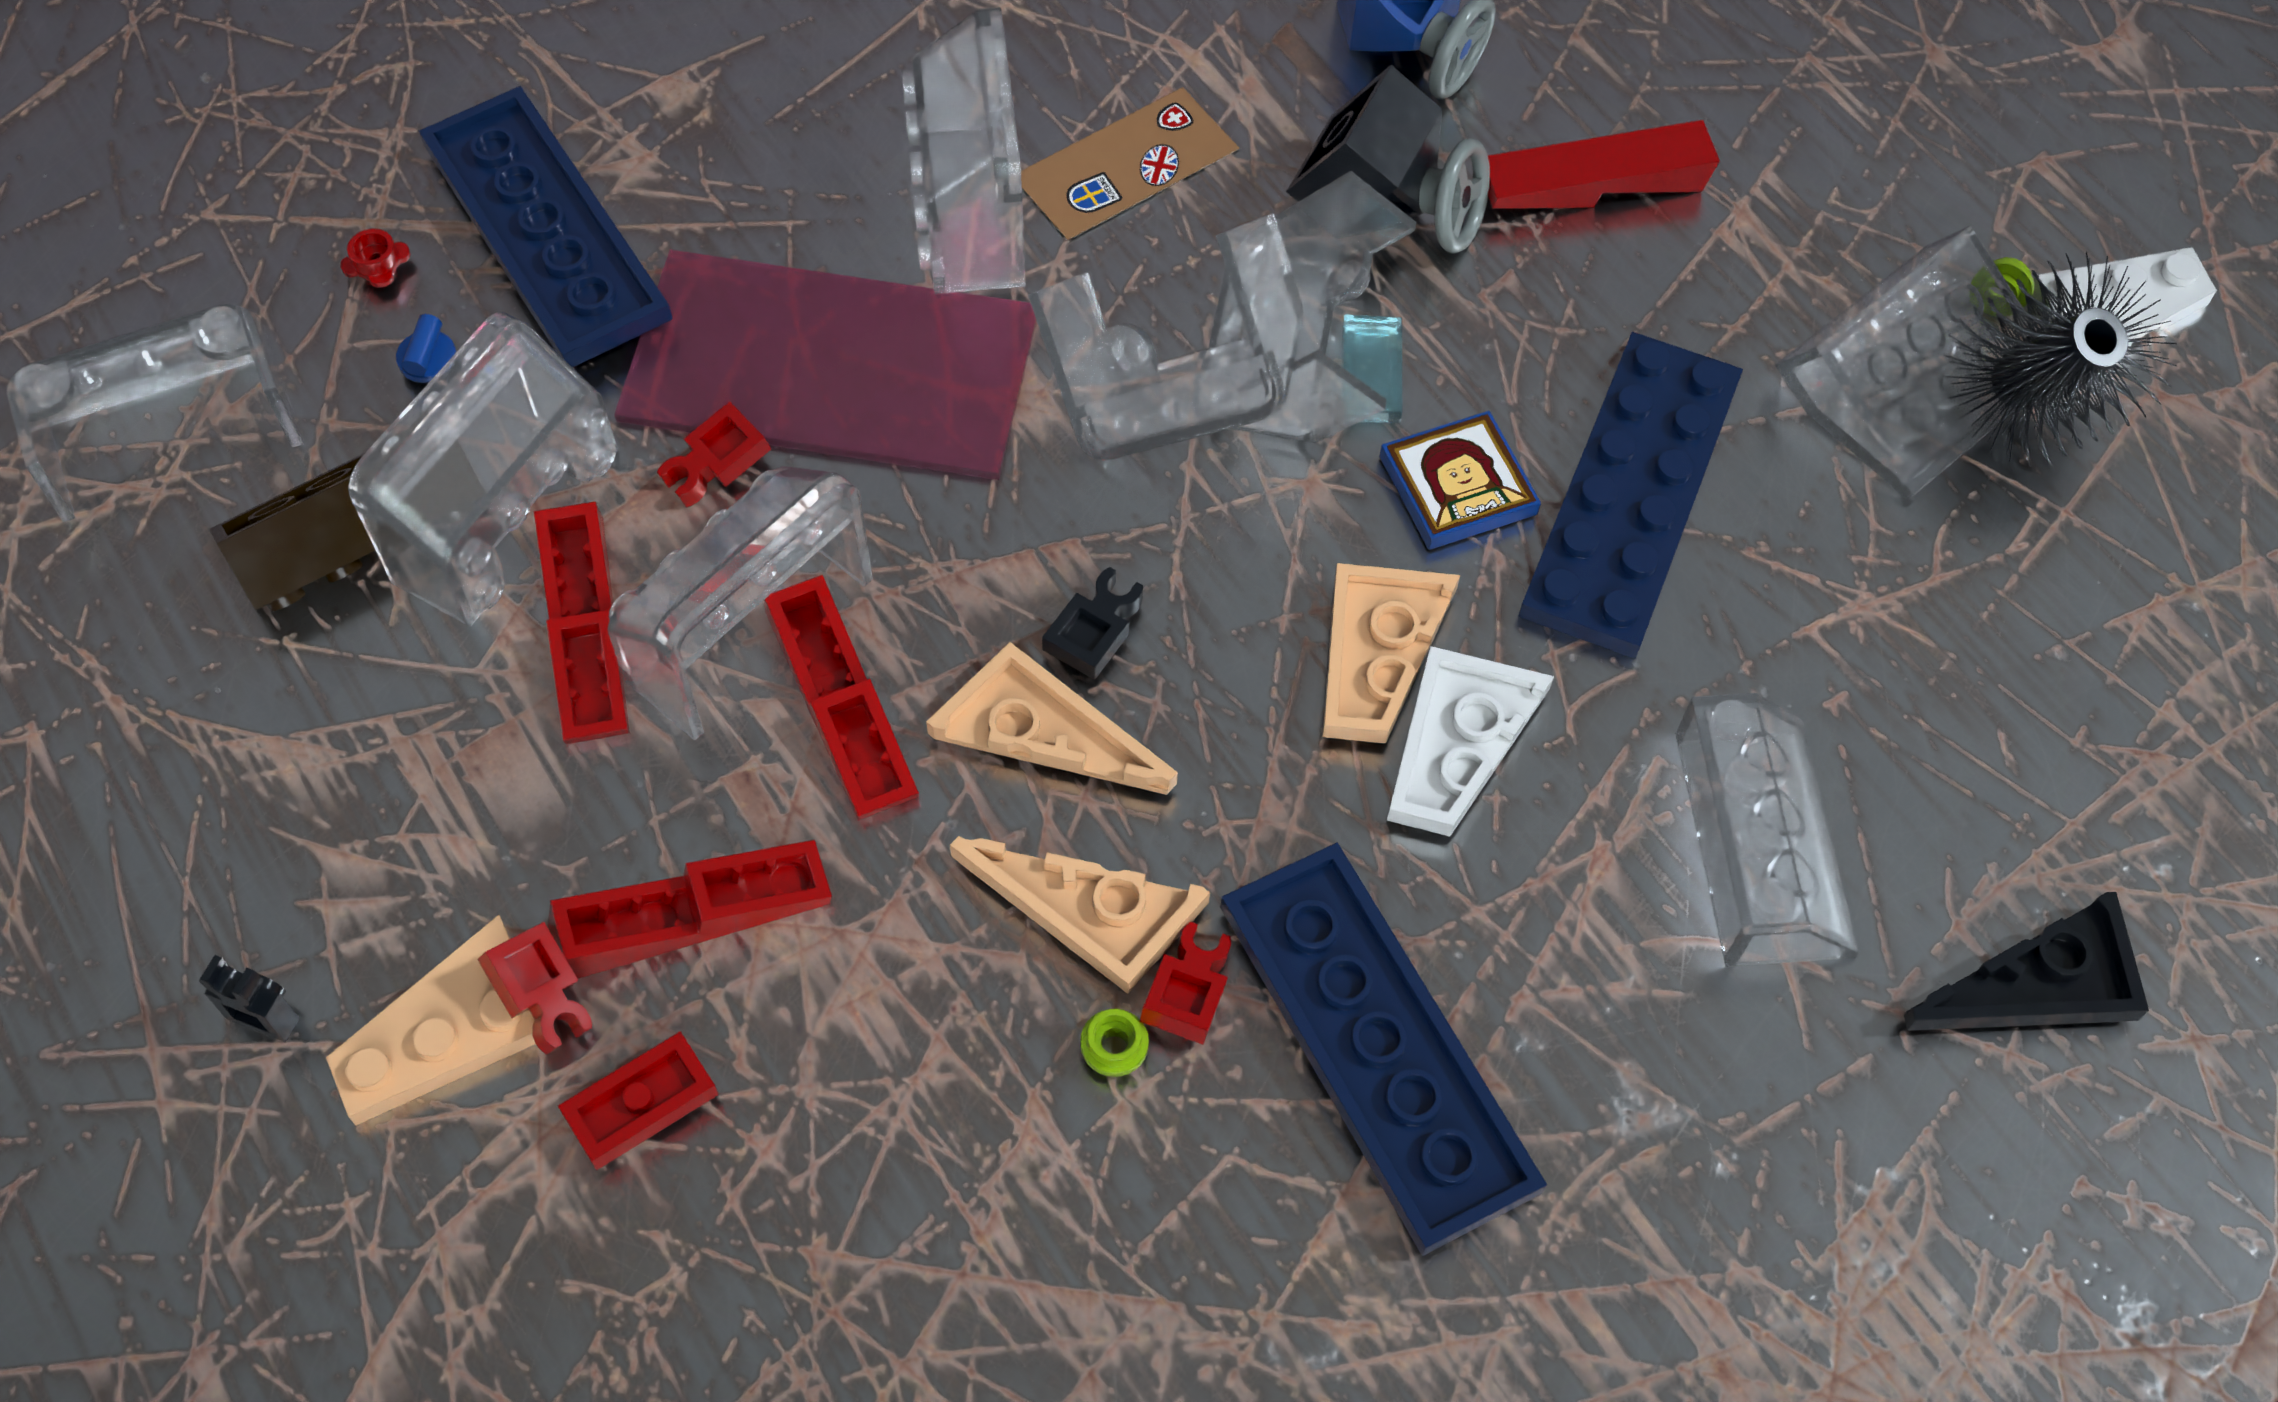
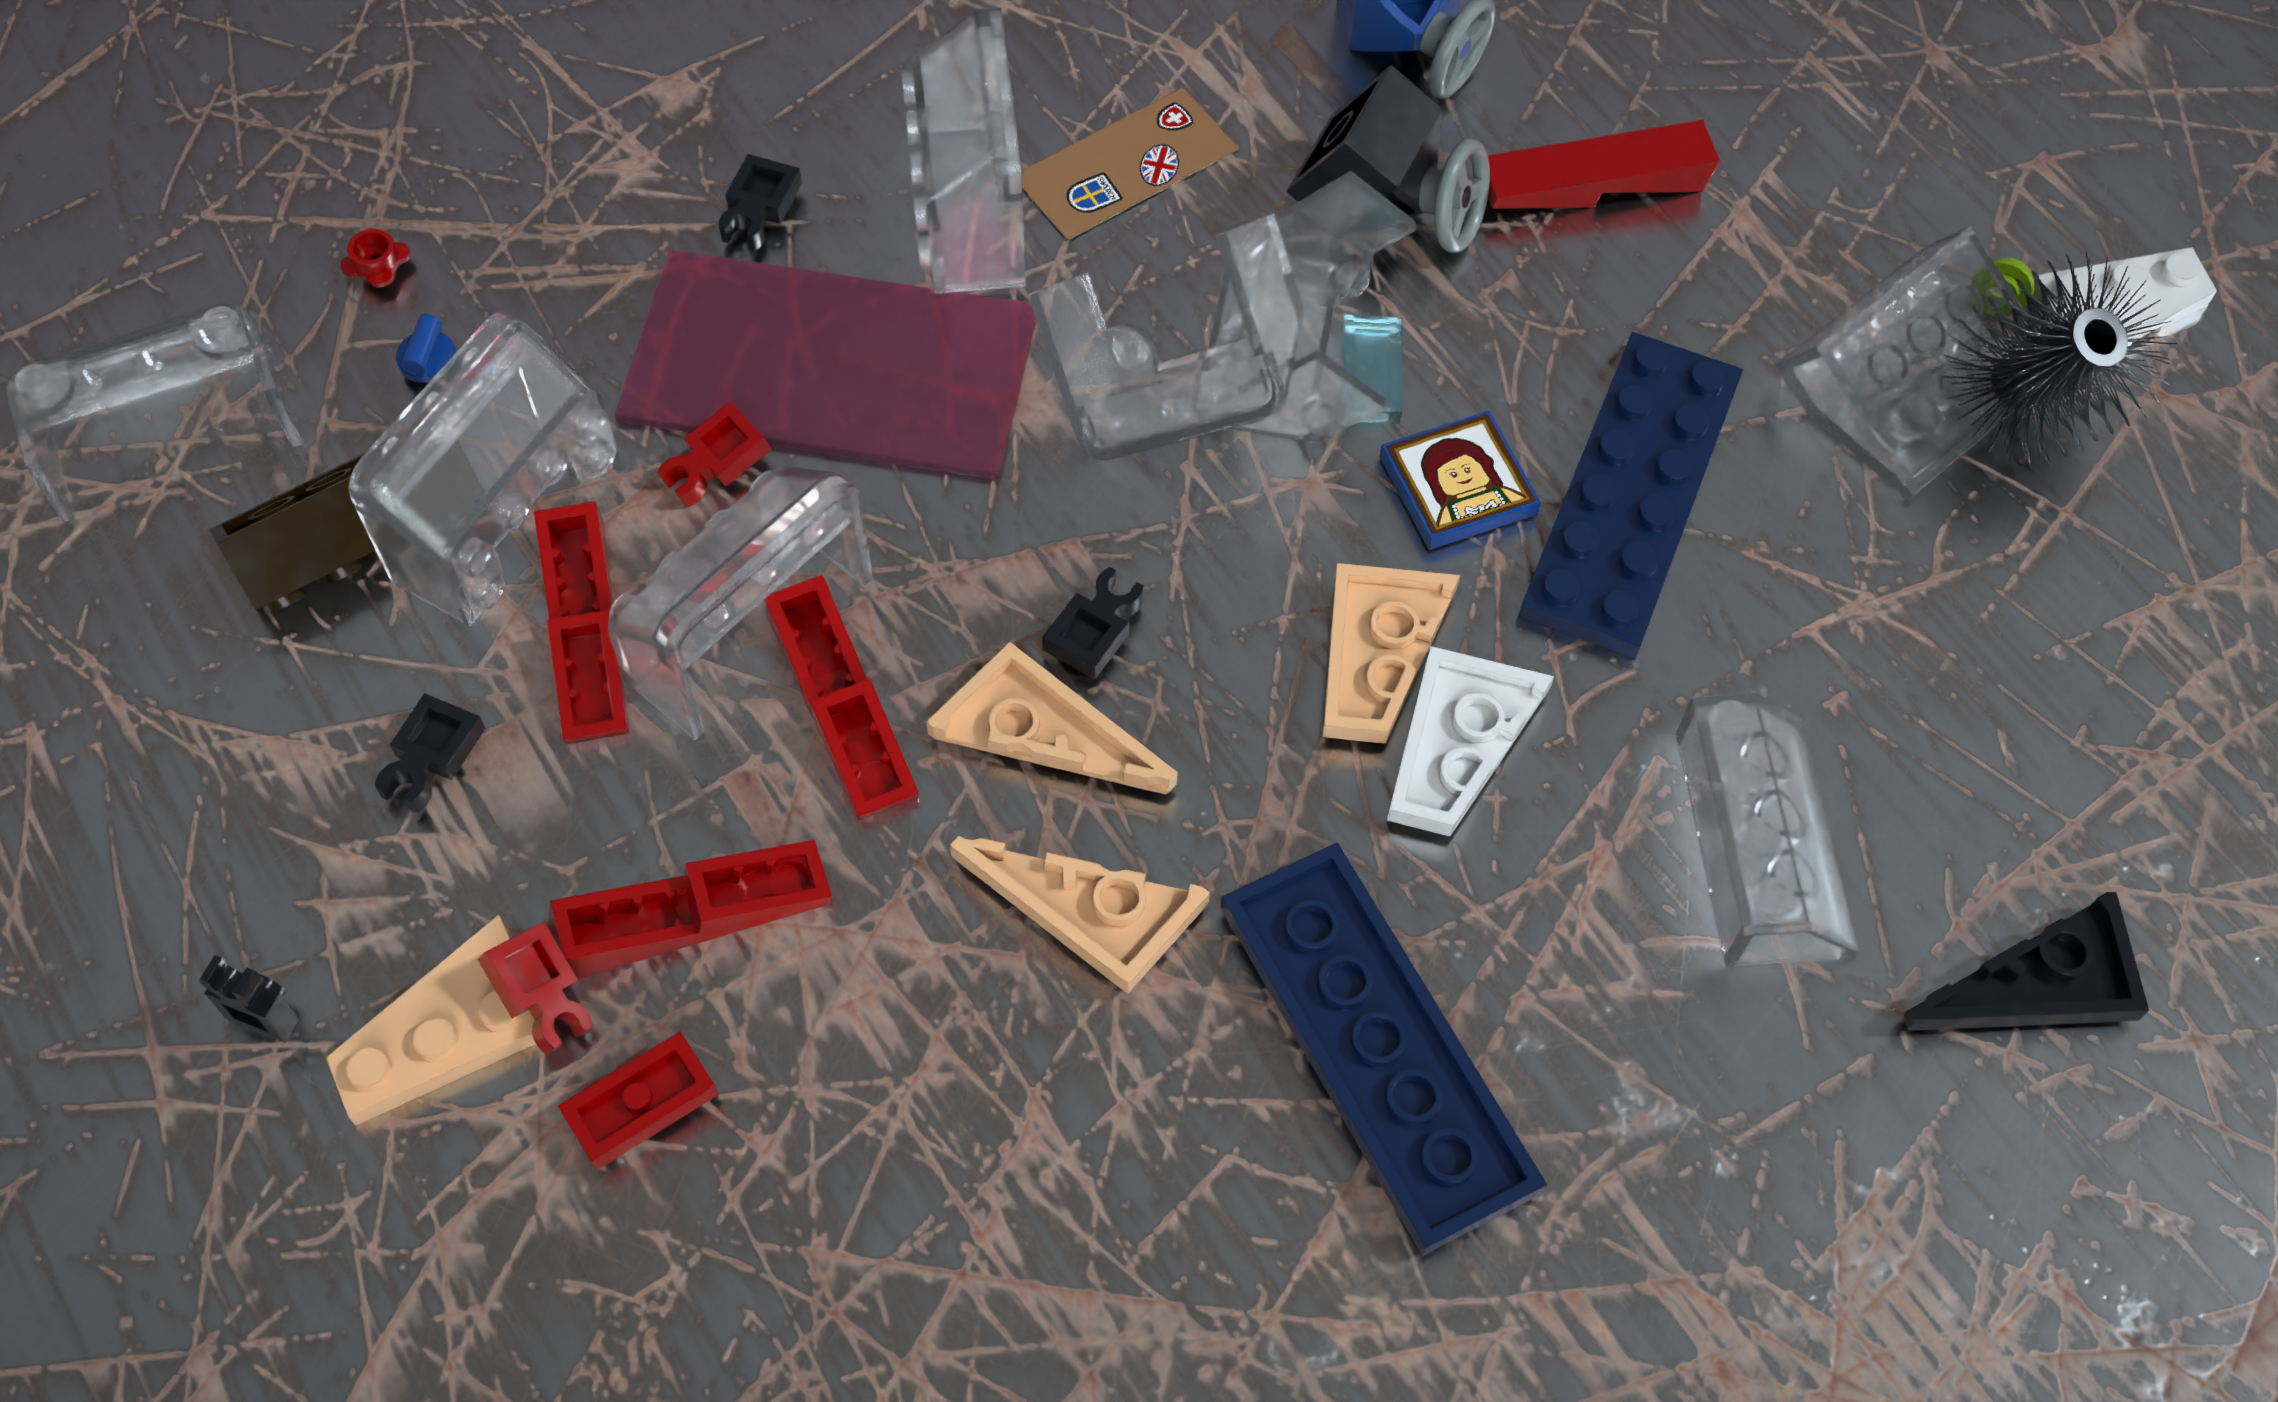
dark blue plate [419,86,673,370] -> none
lime plate [1080,1009,1149,1077] -> none
red plate [1139,922,1231,1045] -> none
none -> black plate [375,693,486,813]
none -> black plate [719,154,802,251]

